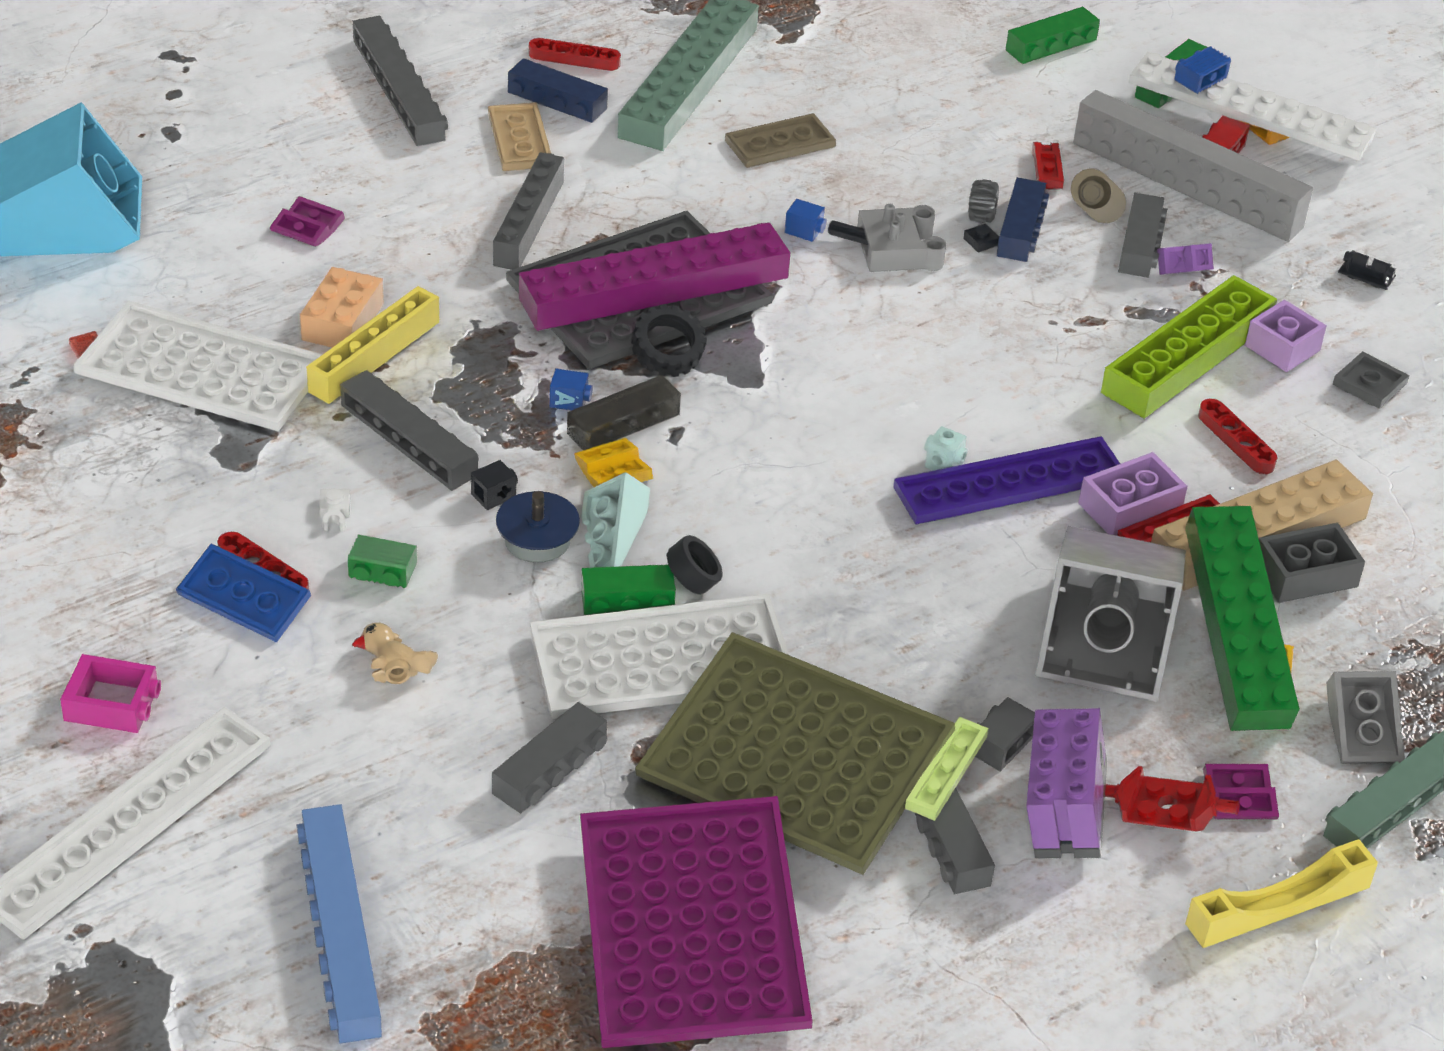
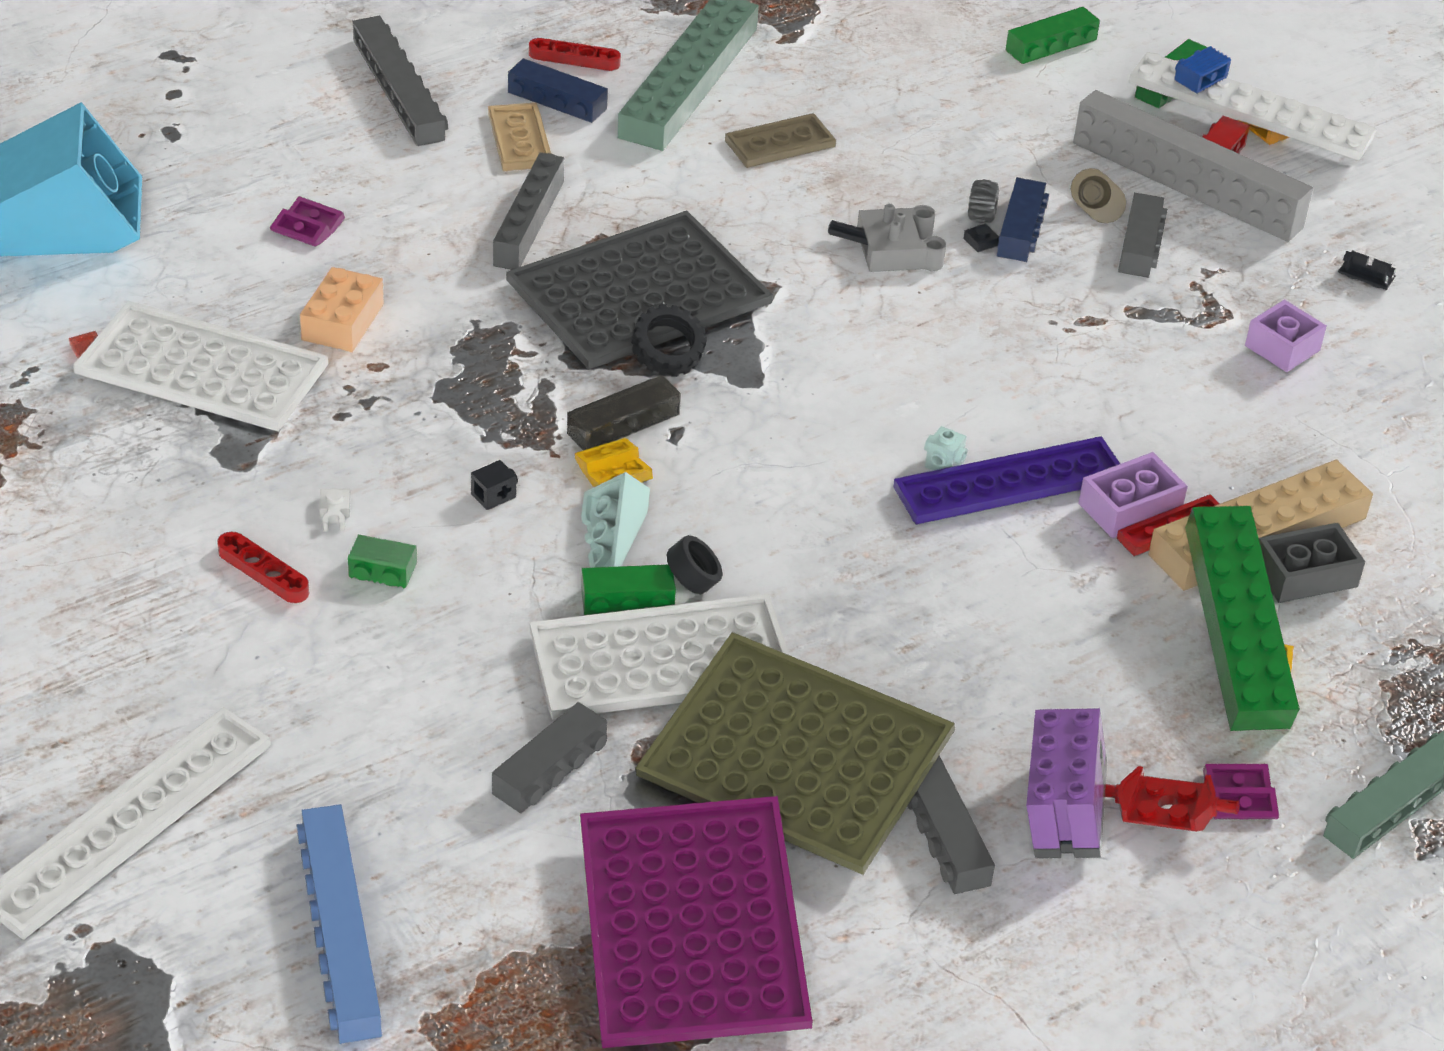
dark pink window [60,654,161,733] -> none
blue tile [176,543,312,642] -> none
light yellow brick [306,286,439,404] -> none
dark grey brick [340,370,479,491] -> none
tan animal [352,622,438,684] -> none
dark blue piece [496,491,580,562] -> none
magenta brick [519,222,791,331] -> none
blue brick [550,368,593,412] -> none
blue brick [784,199,827,242] -> none
yellowish green plate [905,717,989,821] -> none
dark grey brick [975,697,1035,772] -> none
red plate [1032,142,1064,189] -> none
light grey slope [1035,526,1186,702] -> none
lime brick [1100,275,1277,419] -> none
medium lavender slope [1157,243,1214,275] -> none
light yellow arch [1185,839,1378,948] -> none
red beam [1198,398,1278,474] -> none
light grey slope [1326,671,1405,764] -> none
dark grey plate [1333,351,1410,409] -> none

